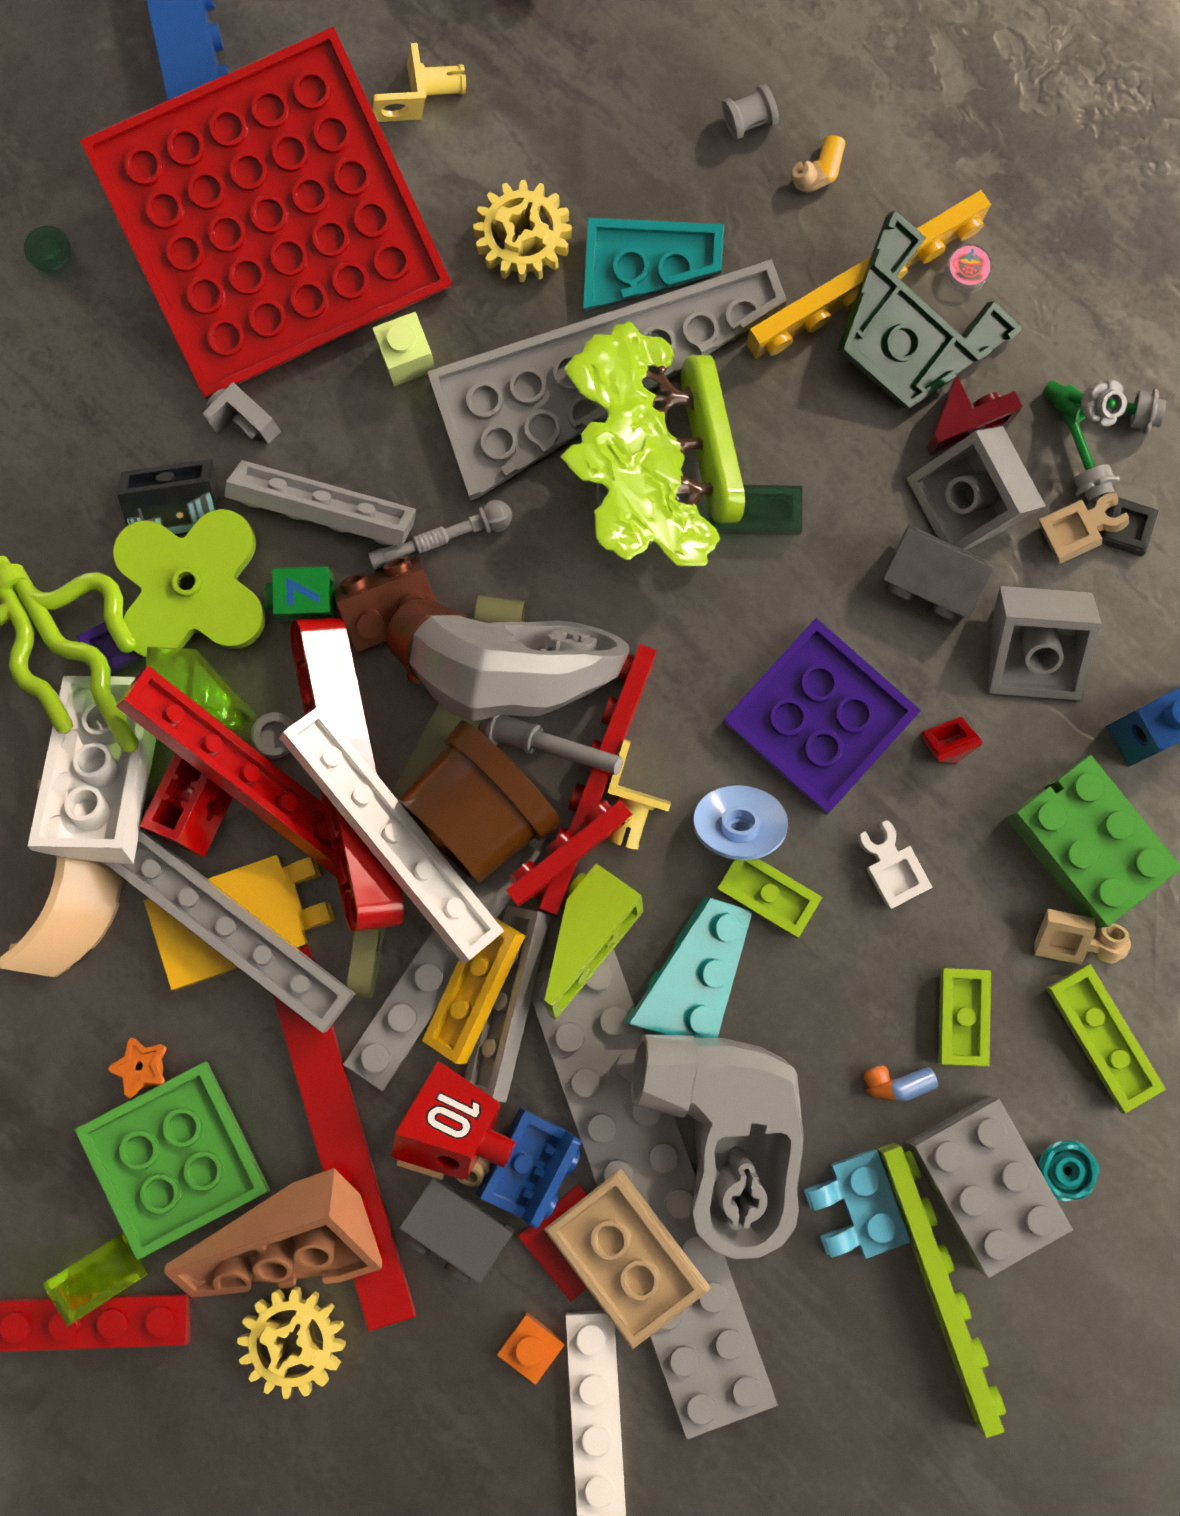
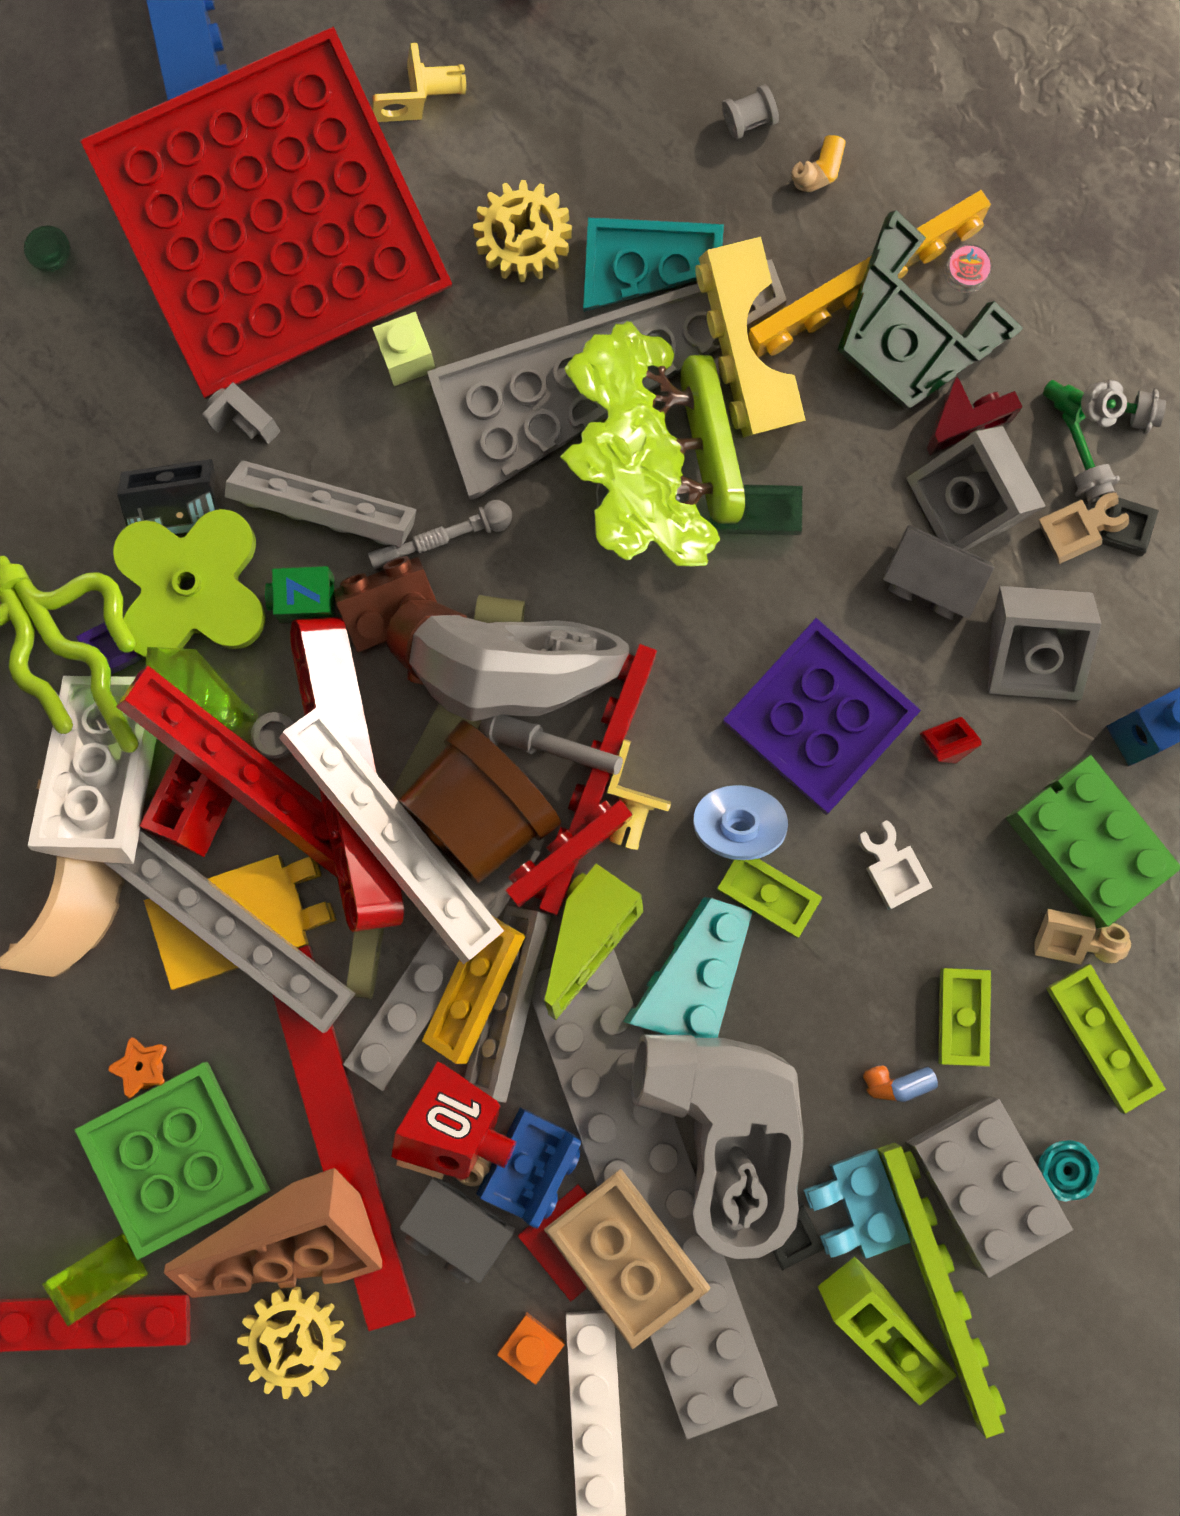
none -> light yellow arch [695,237,806,438]
none -> pearl dark grey tile [772,1203,825,1270]
none -> lime slope [818,1256,957,1406]

